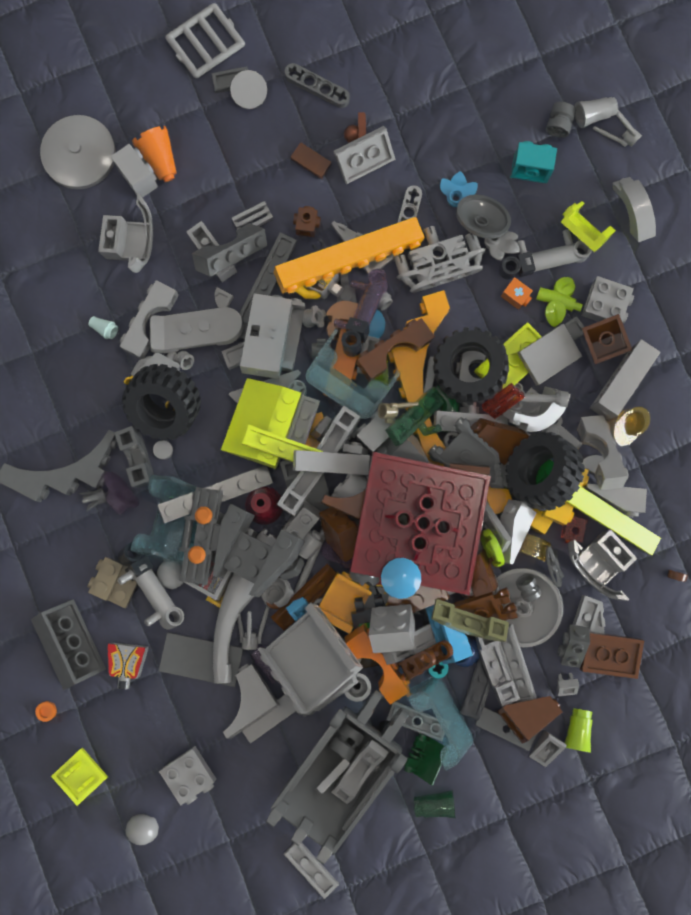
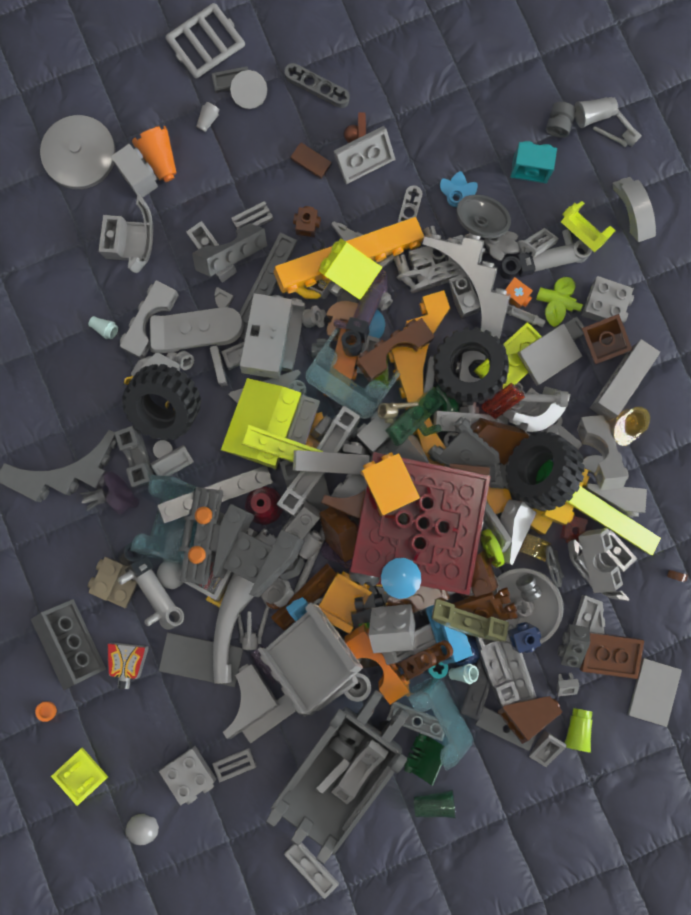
none -> light grey tile [151,445,194,481]
none -> light grey cone [196,102,220,132]
none -> light grey tile [210,346,228,387]
none -> light grey tile [213,748,257,783]
none -> neon yellow panel [319,239,382,299]
none -> light orange panel [360,452,420,516]
none -> light grey arch [423,233,511,339]
none -> light grey slope [449,273,481,319]
none -> light aqua cone [449,664,479,684]
none -> light grey piece [506,304,546,327]
none -> dark blue brick [508,622,541,653]
none -> light grey tile [520,228,559,257]
none -> light grey arch [579,528,623,593]
none -> light grey tile [627,658,682,727]

